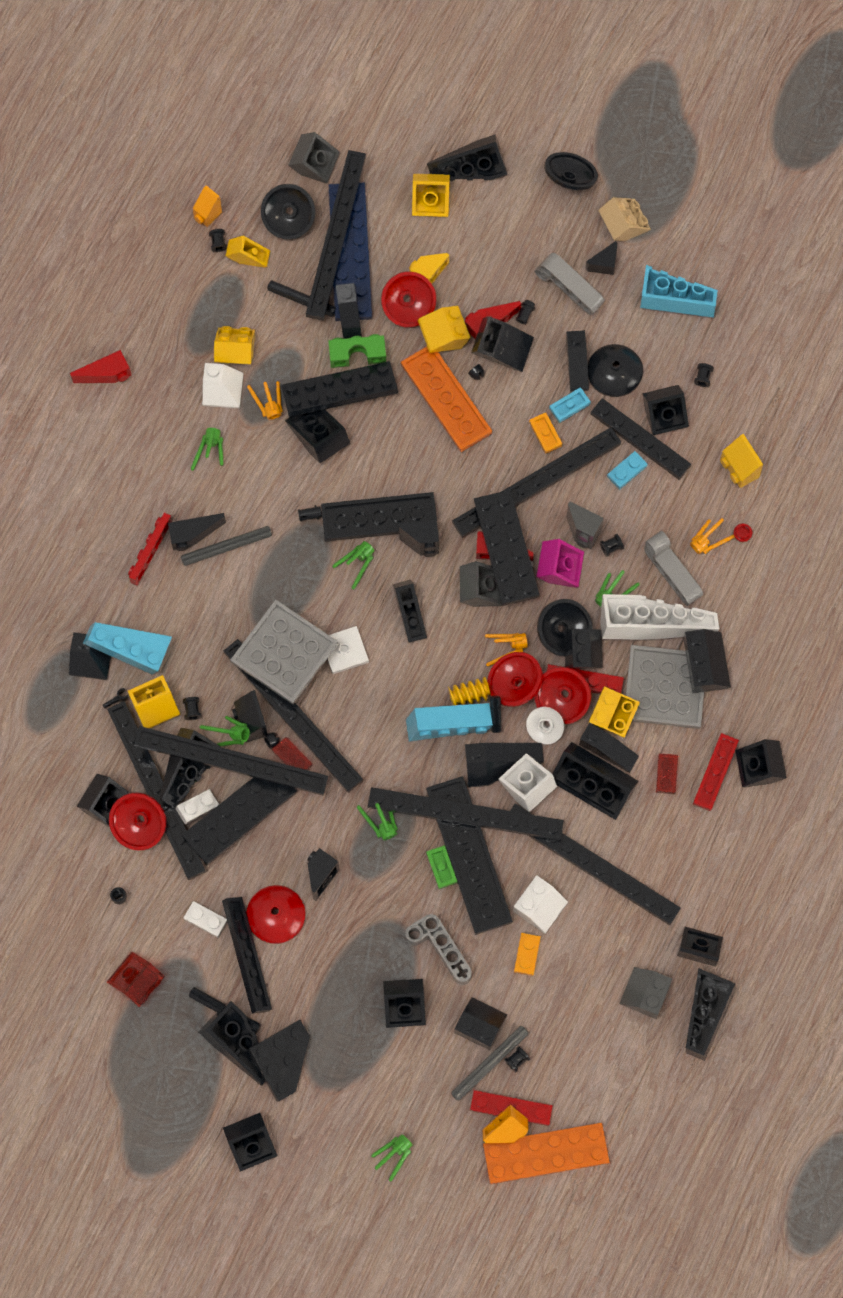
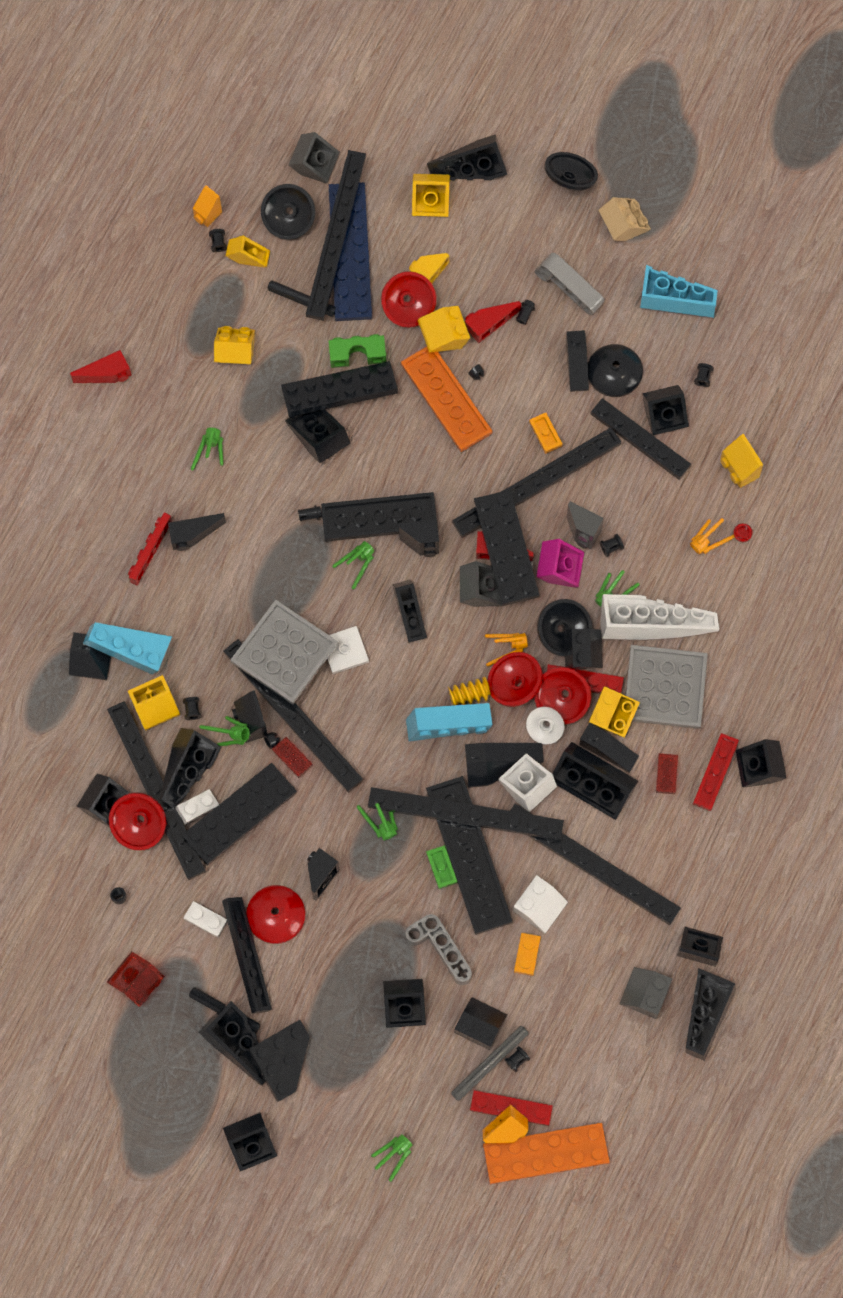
black hand [102,688,128,708] -> none
black plate [134,726,328,796] -> none
dark grey axle [181,526,272,566] -> none
white slope [202,363,244,409] -> none
light orange plant [247,381,283,420] -> none
black slope [336,283,362,339] -> none
black slope [471,316,534,372] -> none
black axle [490,696,502,733] -> none
medium azure plate [549,387,591,423] -> none
black slope [586,241,618,275] -> none
medium azure plate [607,451,648,490] -> none
light grey beam [644,531,703,606] -> none
black slope [683,629,731,693] -> none

